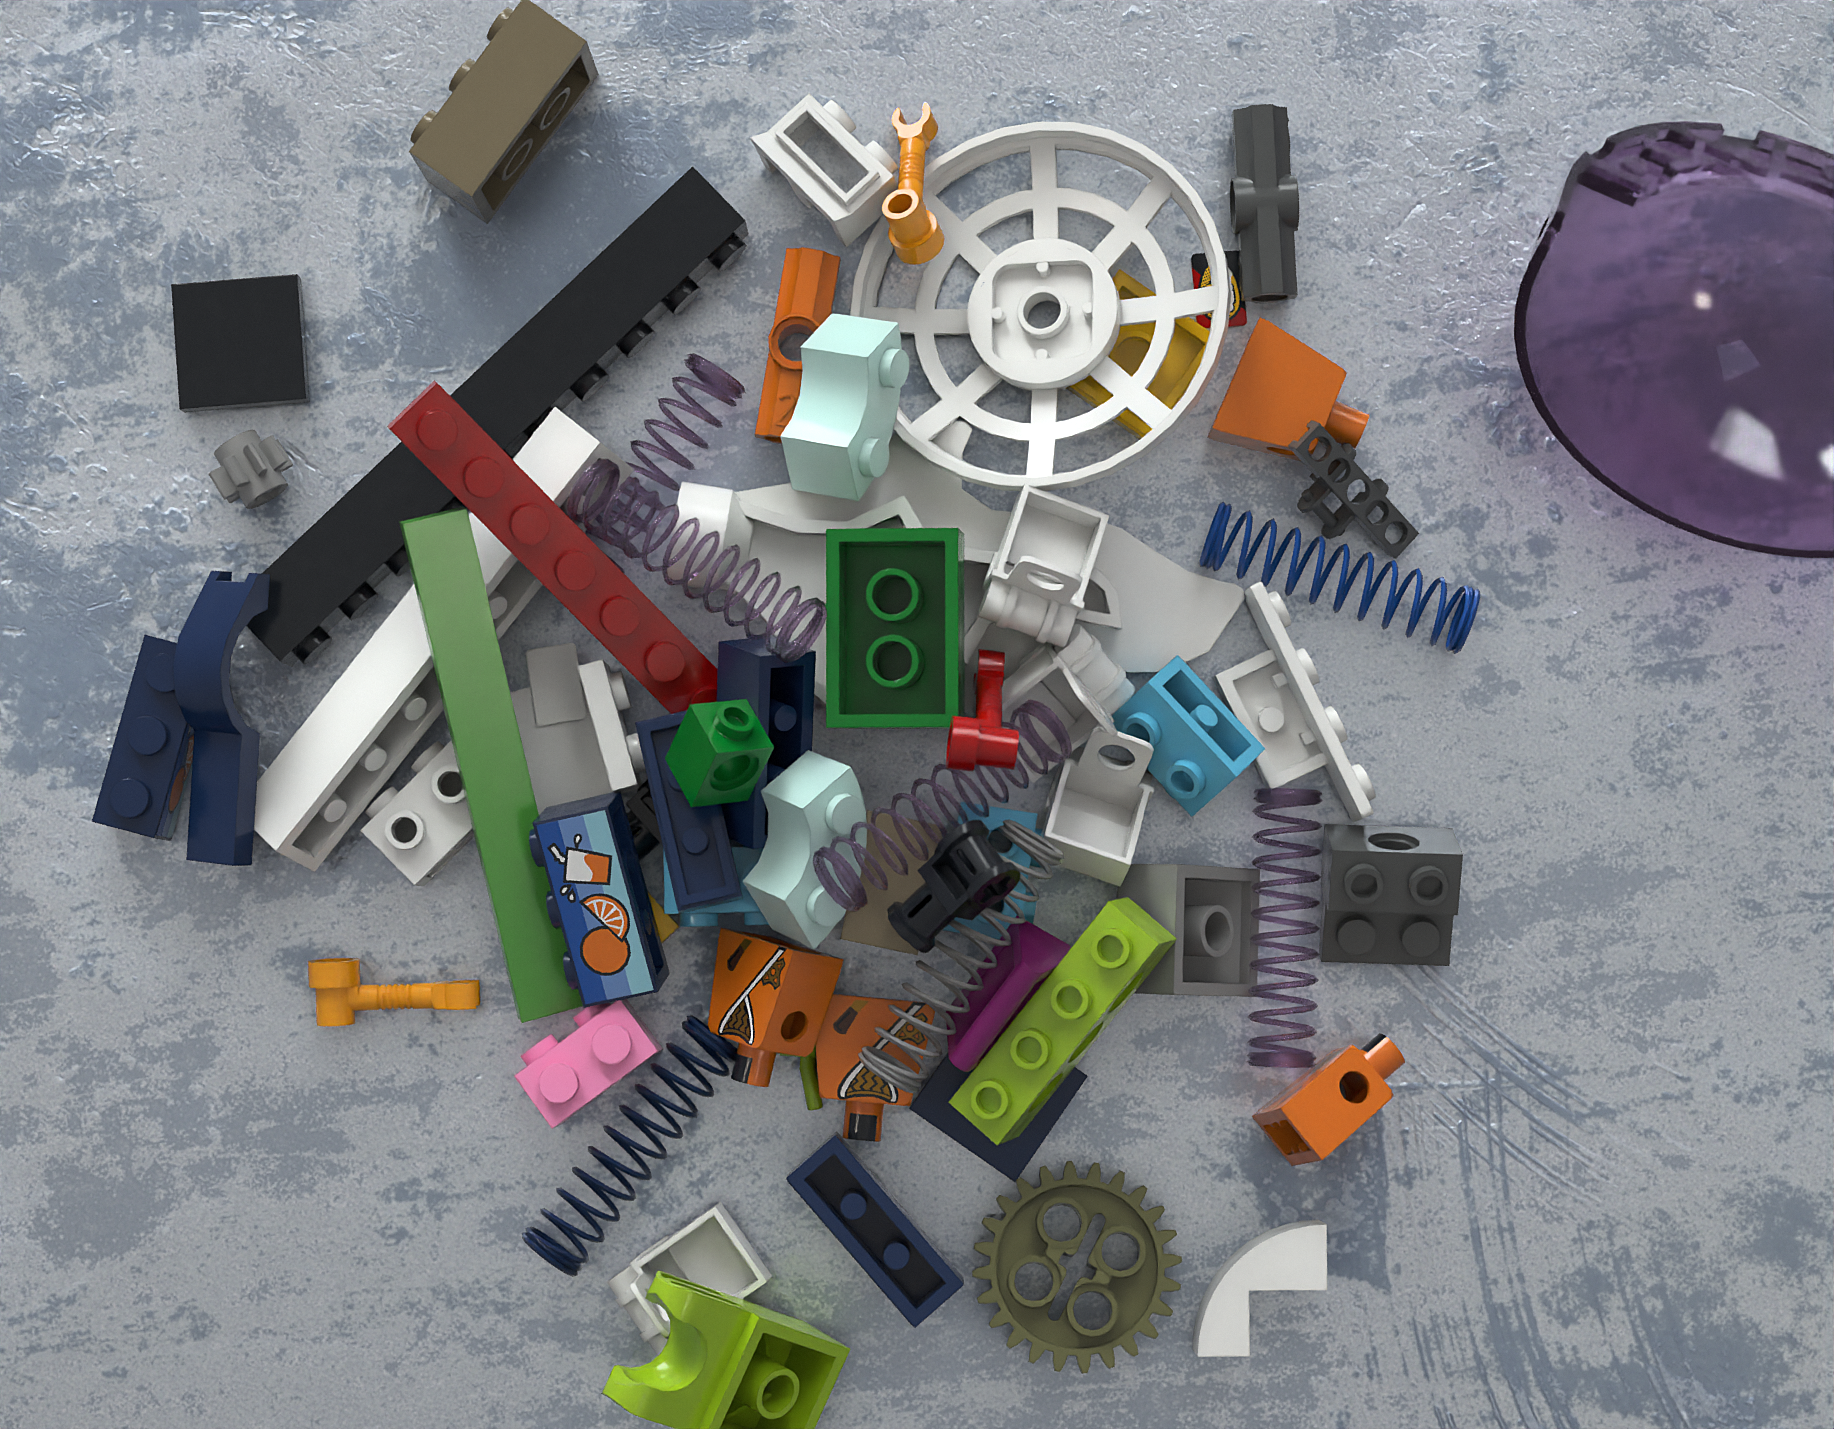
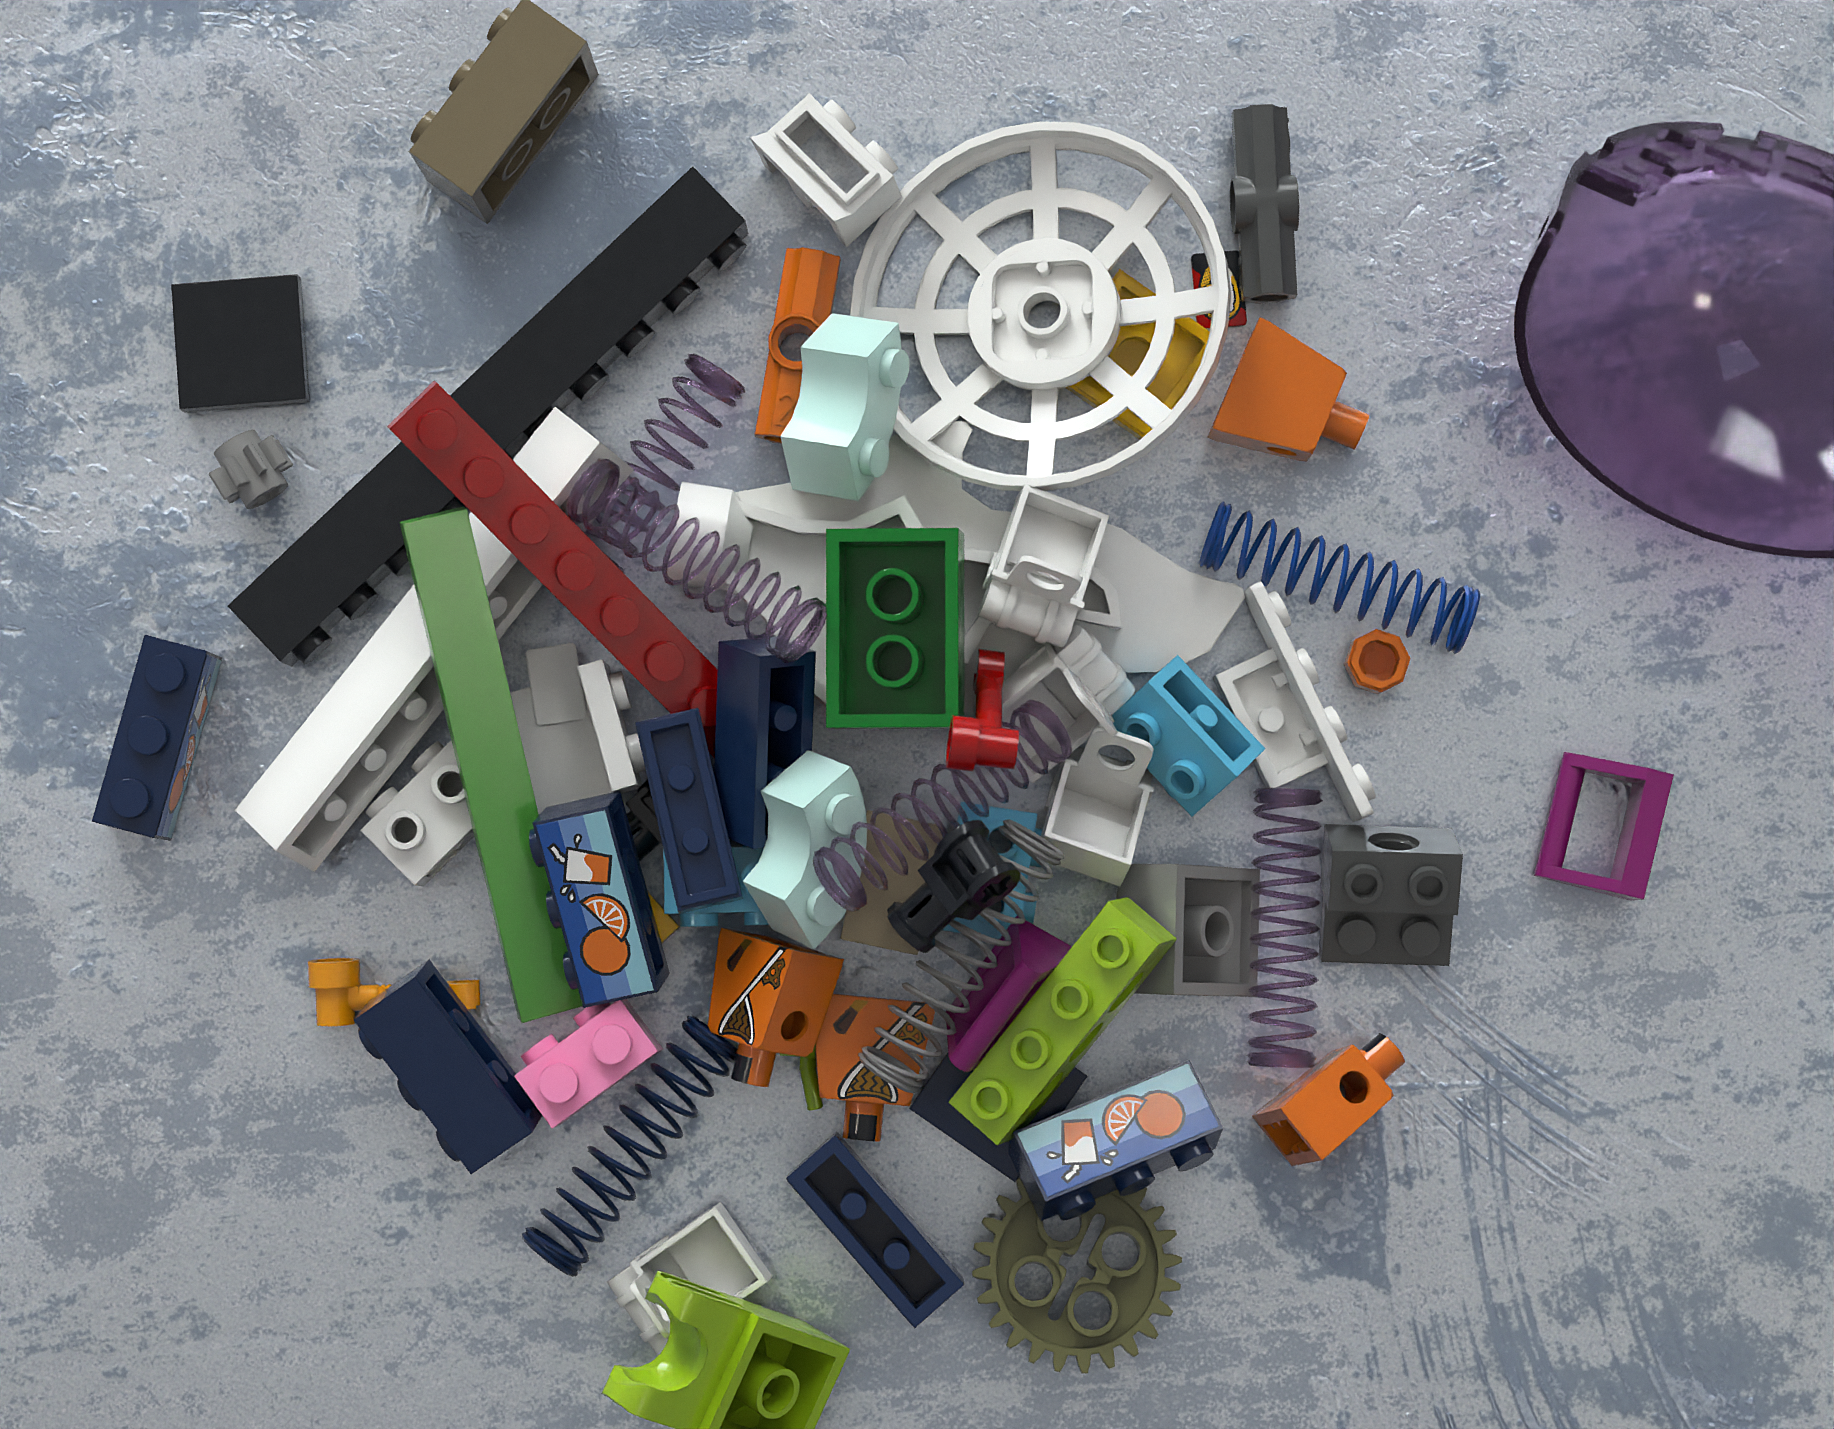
dark blue piece [173,571,270,866] -> none
green brick [665,699,774,807] -> none
light orange brick [882,102,945,265] -> none
white brick [1192,1220,1327,1357] -> none
dark grey piece [1288,420,1419,559] -> none
none -> dark blue brick [354,959,542,1174]
none -> brick [1008,1060,1223,1221]
none -> orange tile [1344,629,1411,694]
none -> magenta tile [1534,752,1674,901]

